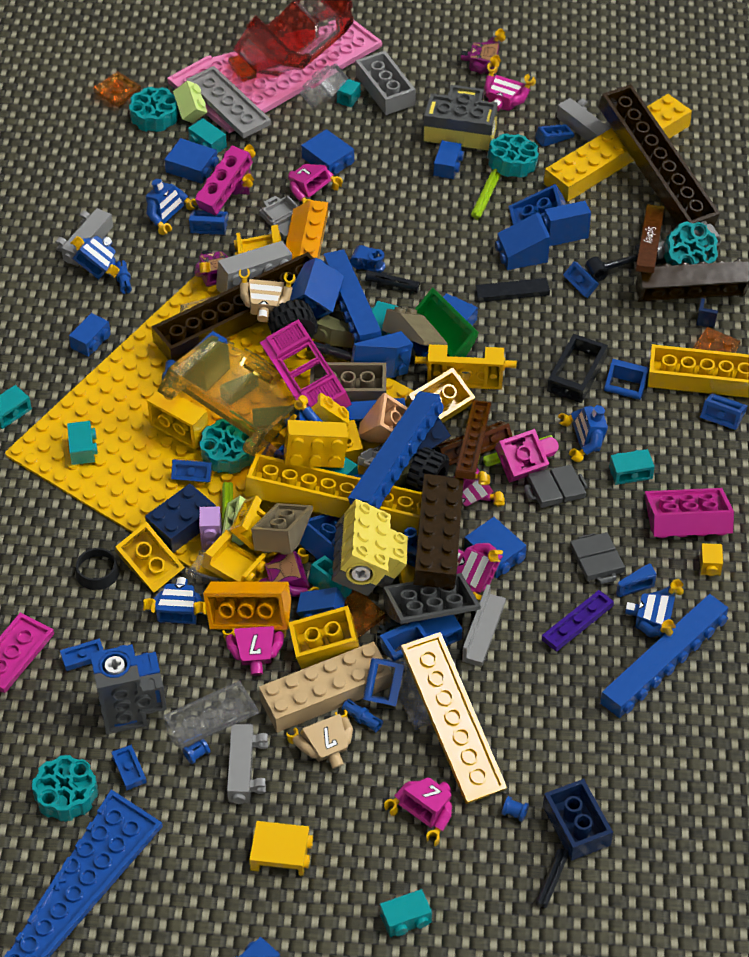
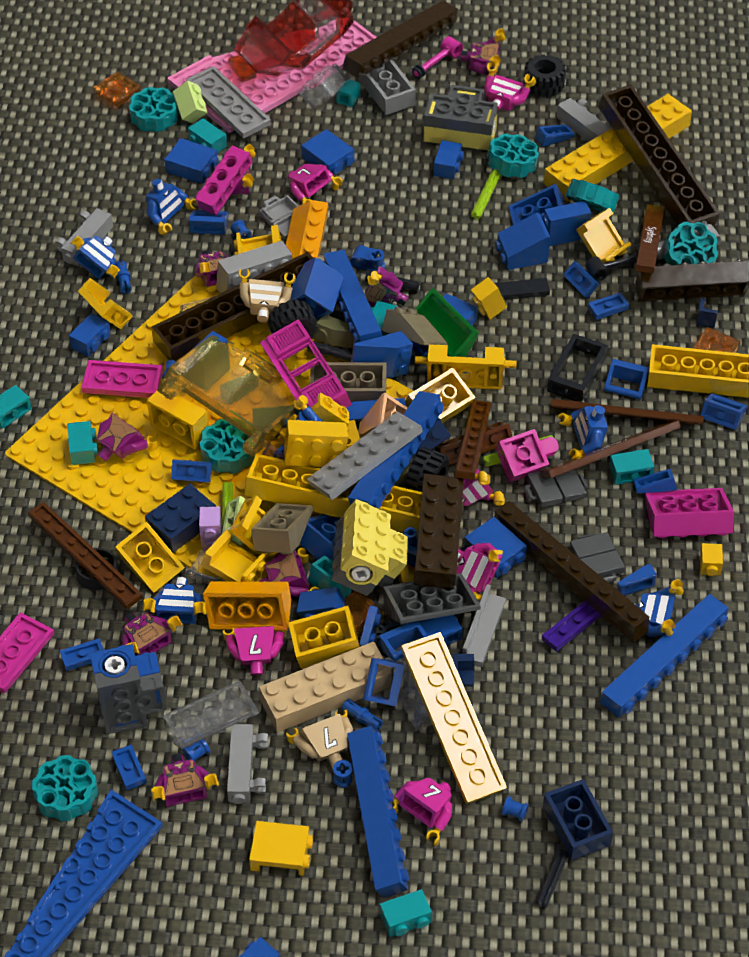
none -> reddish brown tile [28,502,143,609]
none -> yellow panel [78,278,133,329]
none -> dark pink plate [81,360,163,398]
none -> torso [97,412,158,462]
none -> torso [122,612,182,656]
none -> torso [151,754,219,807]
none -> blue bush [230,220,252,239]
none -> light grey plate [307,411,423,500]
none -> blue bush [333,760,353,788]
none -> dark brown brick [342,0,458,78]
none -> blue brick [347,725,409,898]
none -> blue plate [359,606,382,647]
none -> torso [364,266,409,307]
none -> dark pink piece [411,36,463,79]
none -> dark blue panel [453,654,474,686]
none -> yellow brick [471,277,507,320]
none -> dark brown brick [494,501,649,643]
none -> black tyre [524,54,566,97]
none -> reddish brown tile [540,421,680,478]
none -> reddish brown tile [550,399,704,425]
none -> teal connector [565,179,619,213]
none -> yellow panel [576,208,631,263]
none -> blue plate [588,292,629,320]
none -> blue slope [633,469,677,493]

